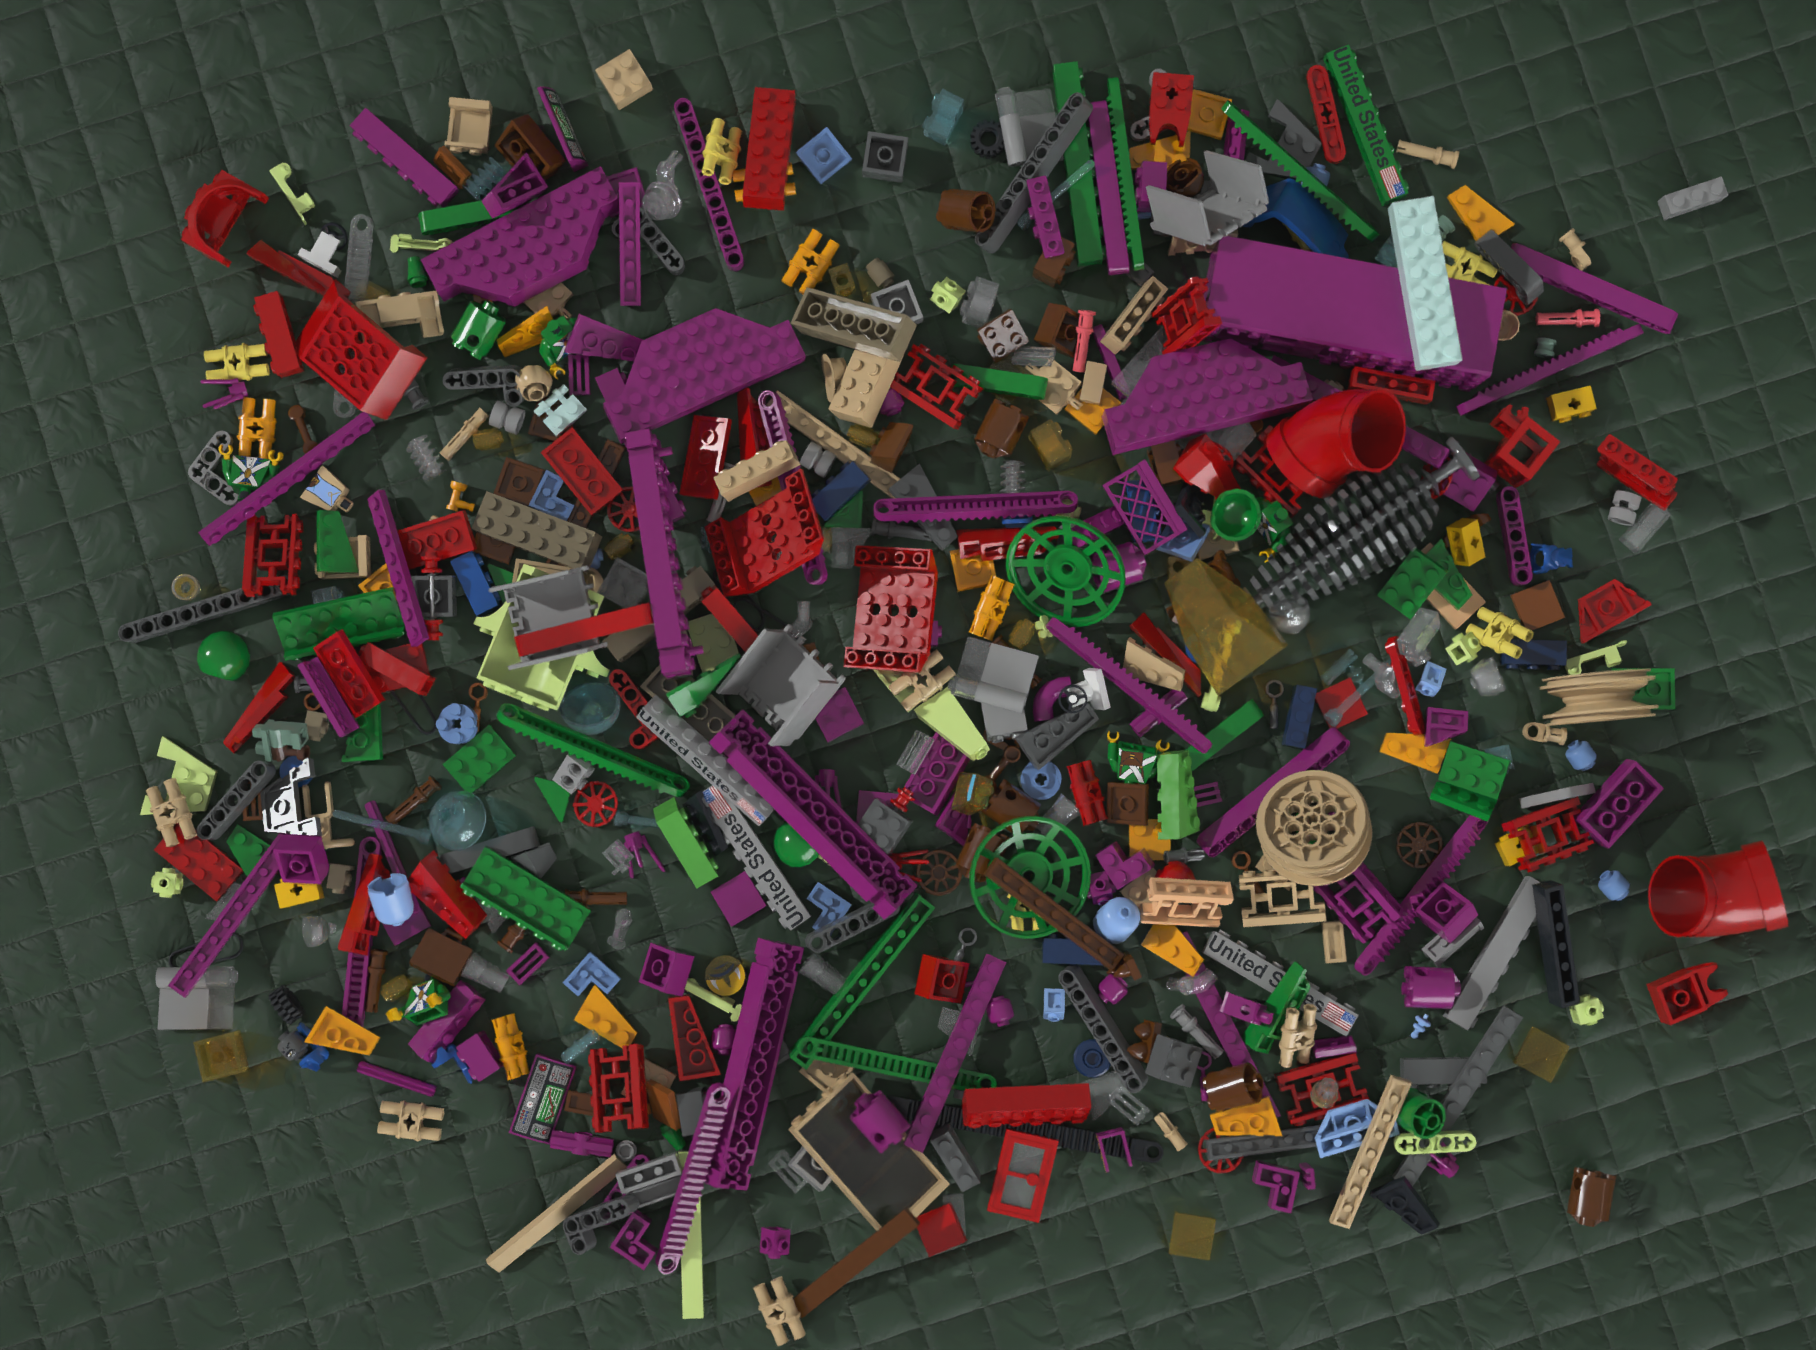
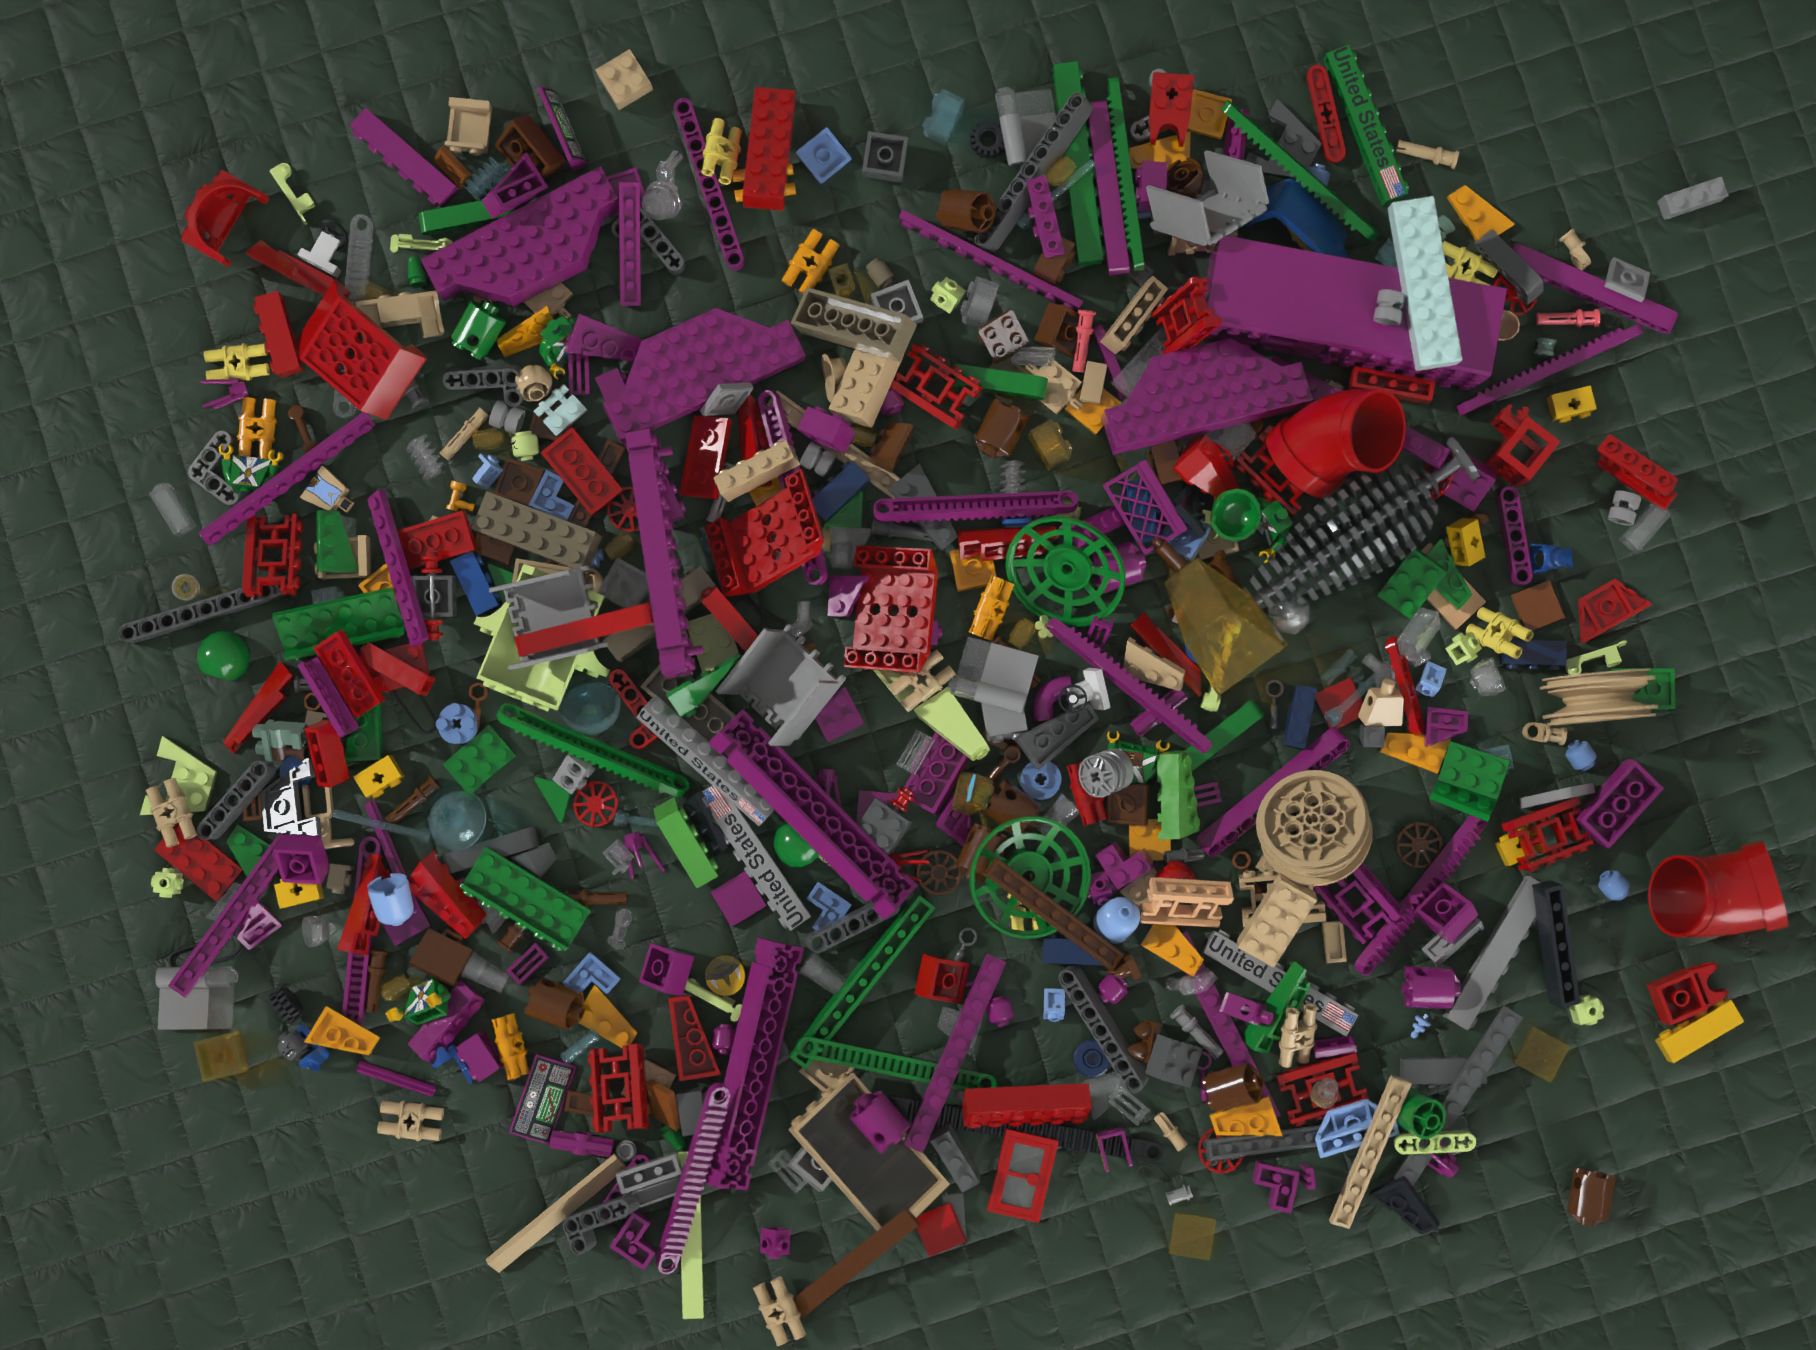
none -> clear brick [149,483,196,537]
none -> magenta wing [235,898,282,950]
none -> red brick [304,720,350,787]
none -> yellow brick [353,755,405,799]
none -> light blue bracket [472,453,503,489]
none -> yellowish green head [511,431,539,461]
none -> reddish brown cylinder [524,978,586,1030]
none -> light grey tile [700,382,753,416]
none -> magenta brick [797,406,856,454]
none -> magenta wing [828,576,868,617]
none -> magenta plate [899,210,1083,312]
none -> clear yellow brick [1046,156,1076,187]
none -> light grey wheel [1079,748,1134,798]
none -> magenta tile [1086,615,1114,651]
none -> reddish brown cylinder [1152,537,1186,572]
none -> light grey pin [1166,1185,1193,1205]
none -> tan brick [1237,873,1317,968]
none -> tan torso [1358,679,1404,727]
none -> dark grey brick [1359,724,1385,747]
none -> light grey wheel [1373,290,1406,326]
none -> light grey tile [1604,257,1650,303]
none -> yellow brick [1655,999,1744,1063]

